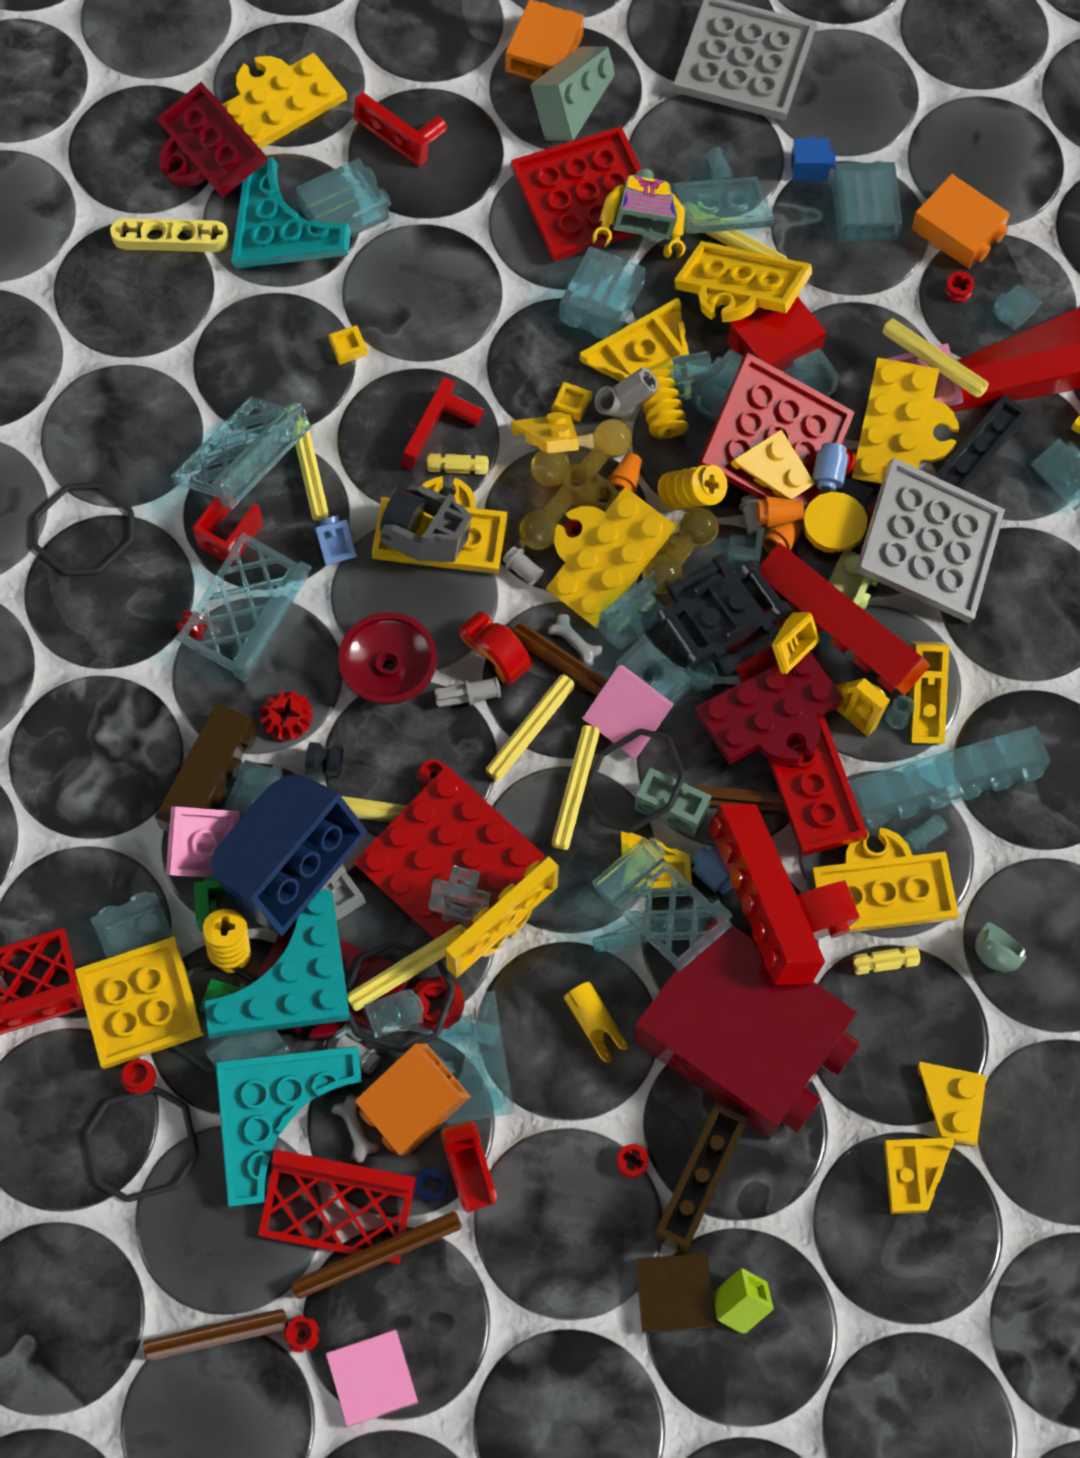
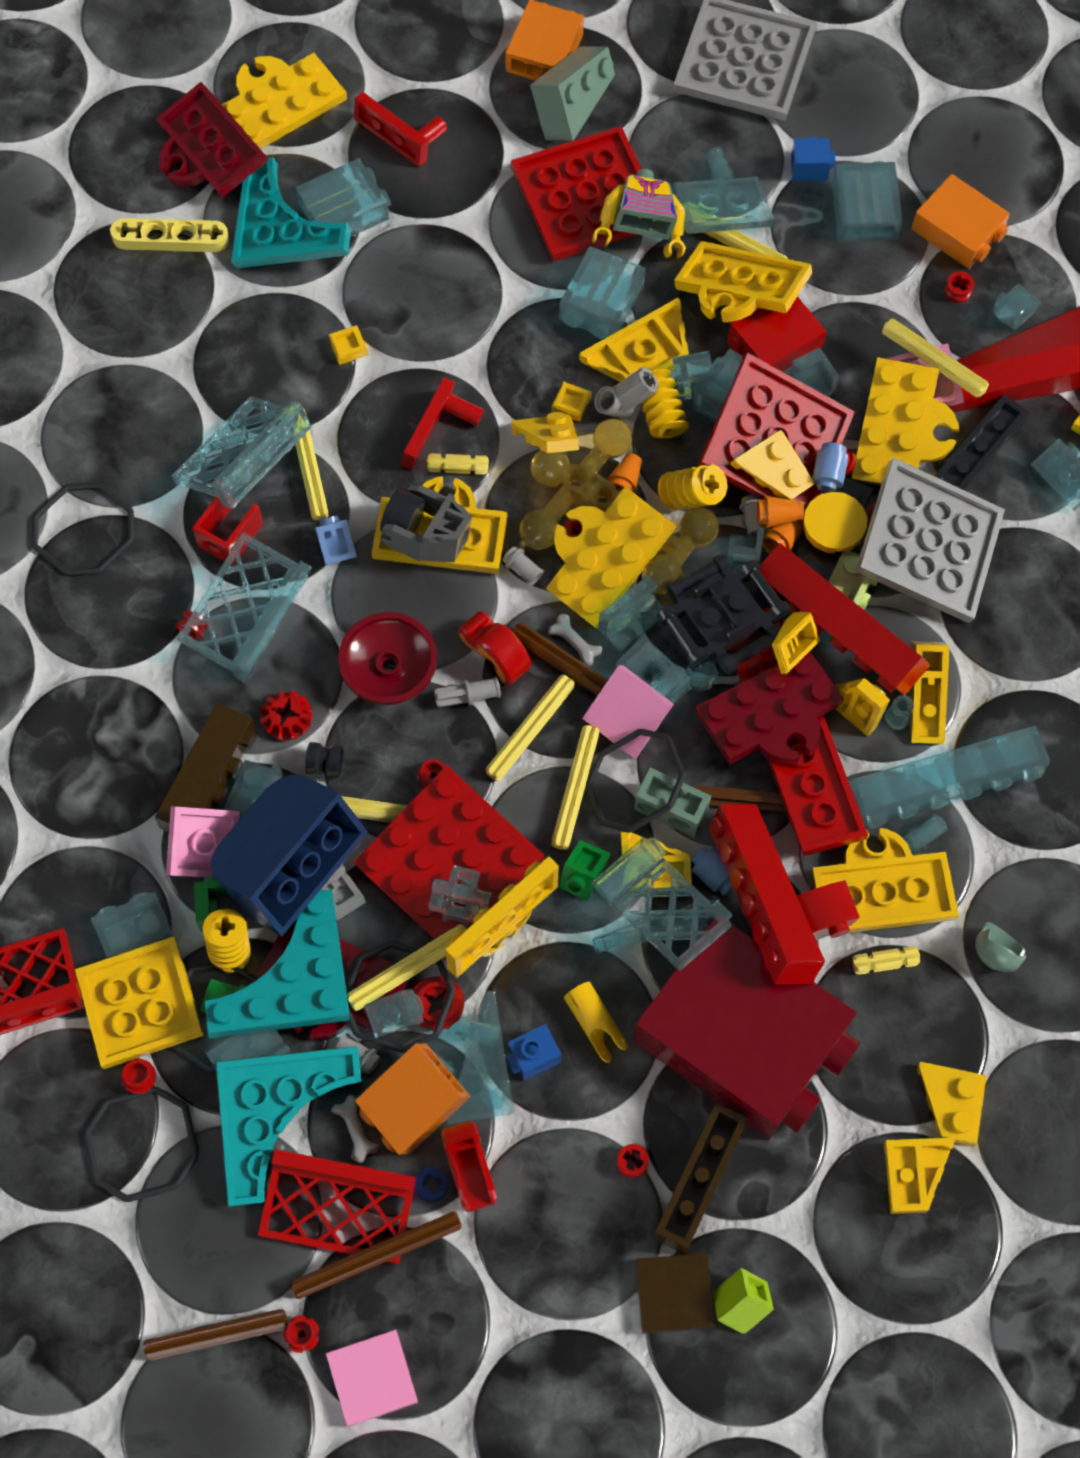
none -> blue brick [505,1024,562,1081]
none -> green bracket [559,840,611,900]

